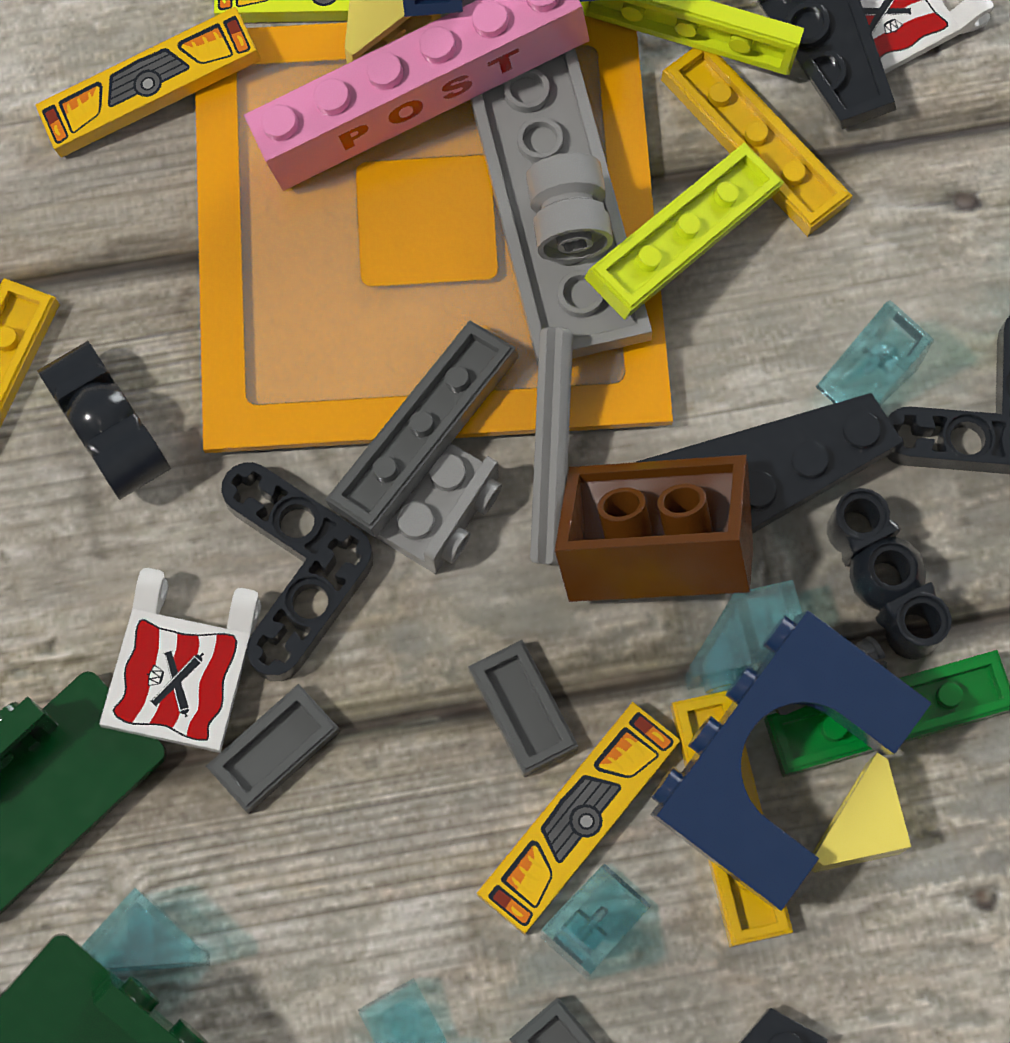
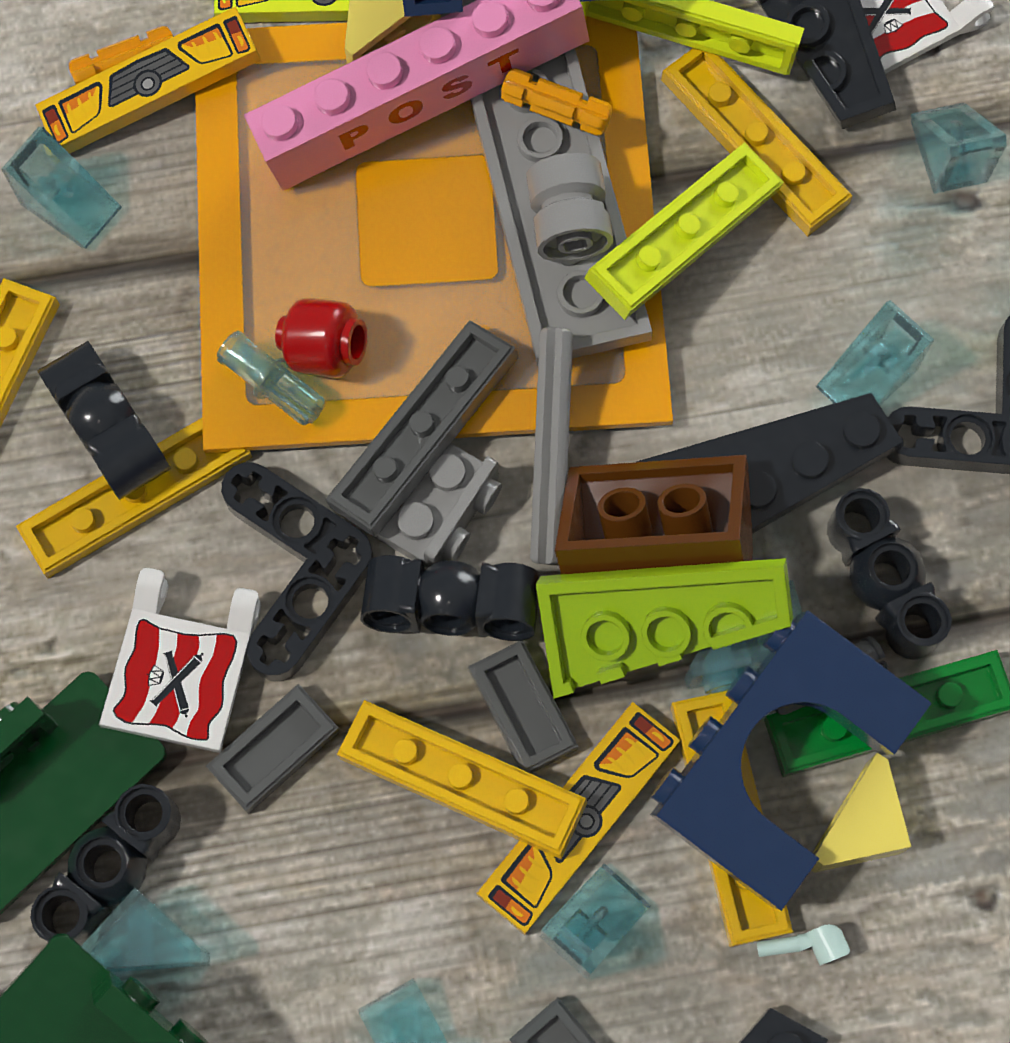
none -> clear light blue slope [1,127,122,249]
none -> yellow tile [16,418,252,579]
none -> black piece [30,784,181,946]
none -> light orange axle [68,26,173,84]
none -> clear light blue axle [217,331,325,425]
none -> red head [275,298,368,378]
none -> yellow tile [337,700,587,859]
none -> black piece [360,555,541,641]
none -> light orange axle [501,68,612,136]
none -> lime wing [536,558,793,699]
none -> light aqua hand [757,924,850,966]
none -> clear light blue slope [911,102,1007,194]

